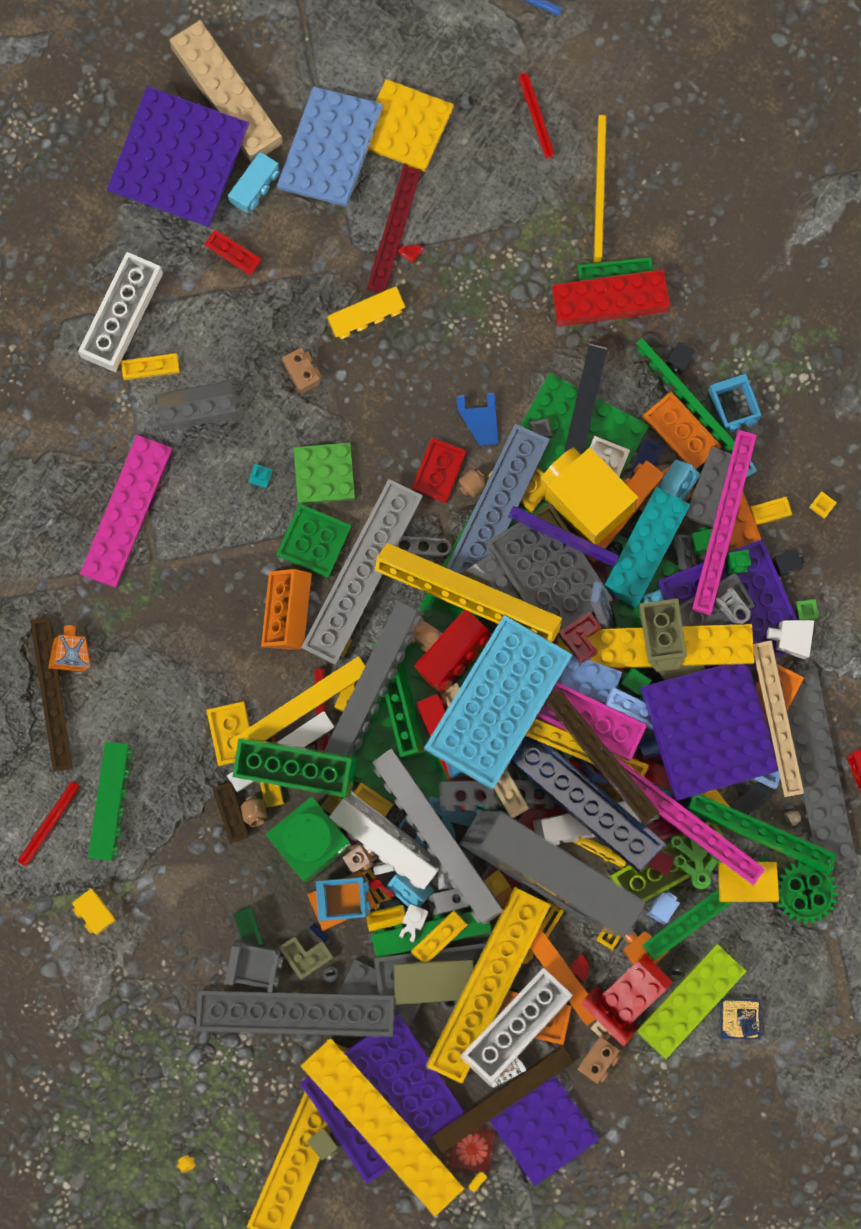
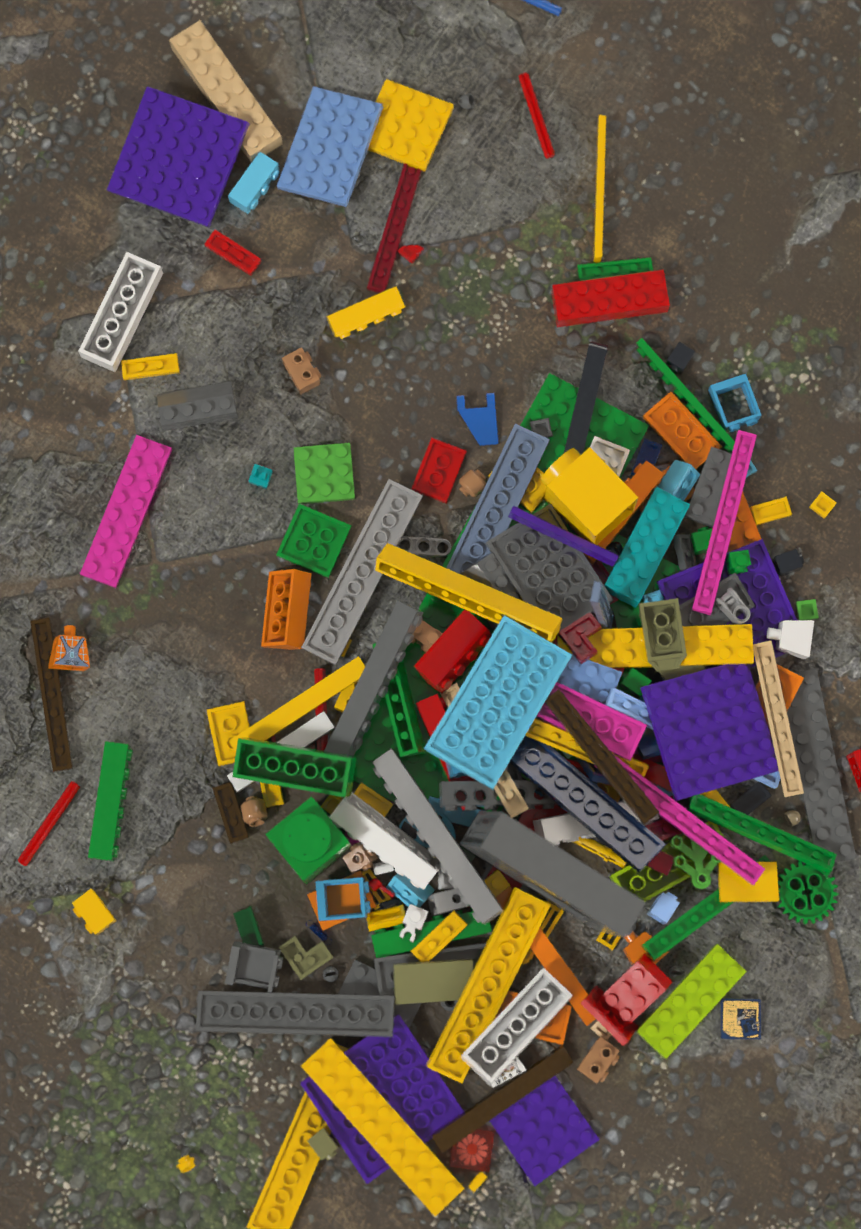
red tile [569,954,588,982] -> none

